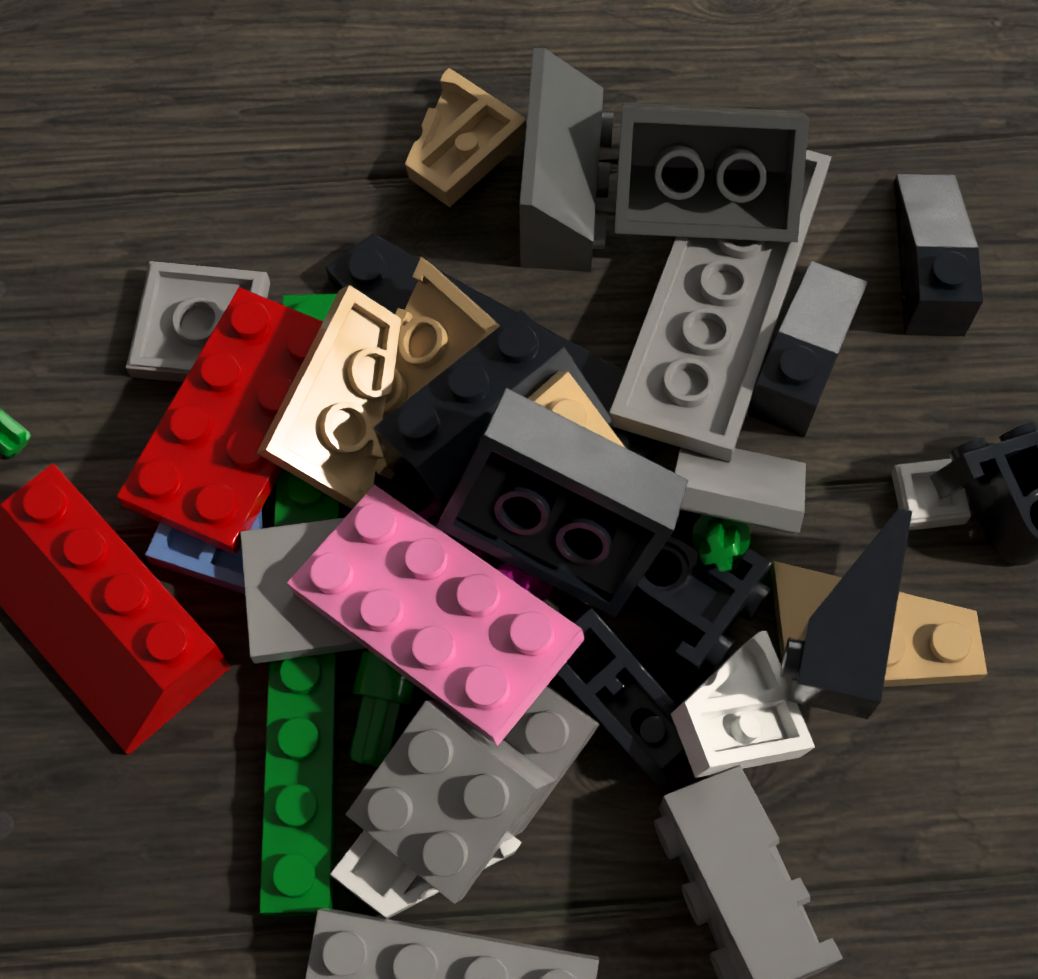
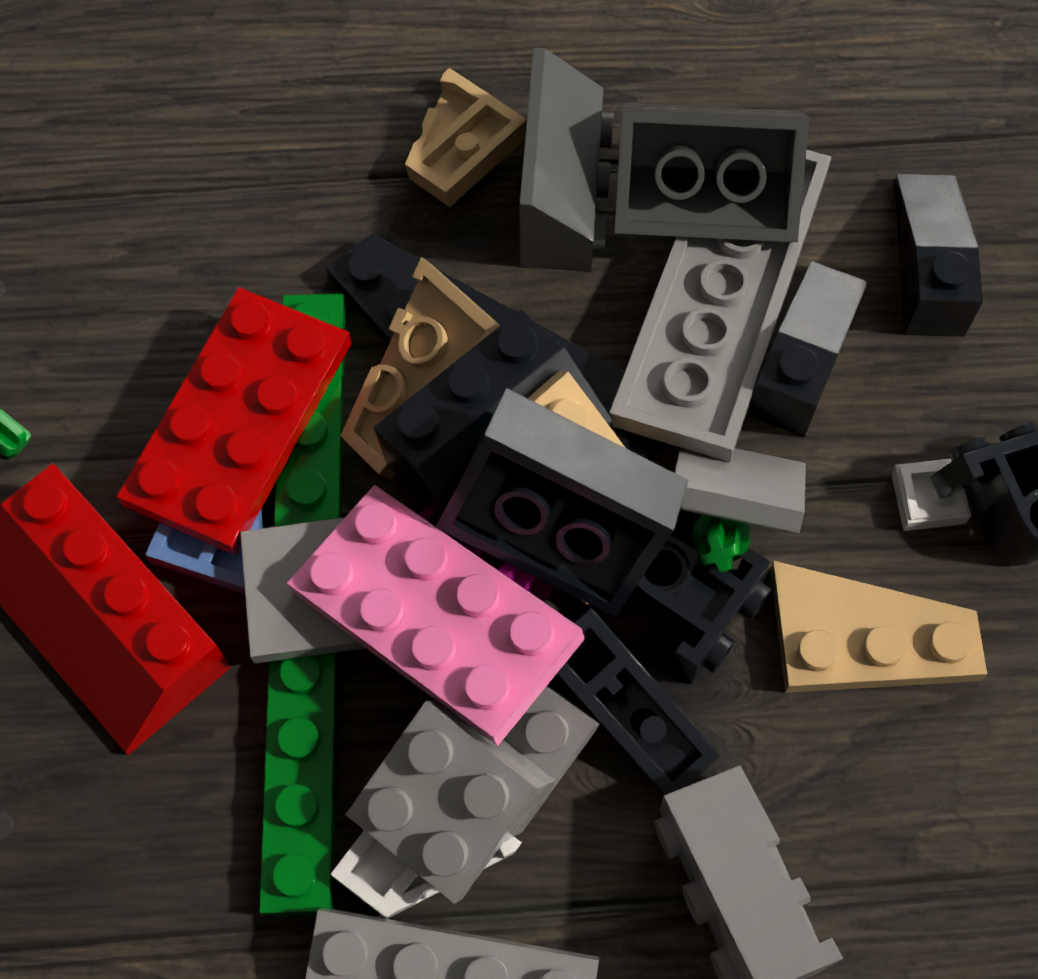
light grey tile [126,261,270,382] -> none
tan wing [257,285,401,509] -> none
green piece [349,651,415,767] -> none
white wing [671,631,815,778] -> none
black slope [780,508,912,720] -> none

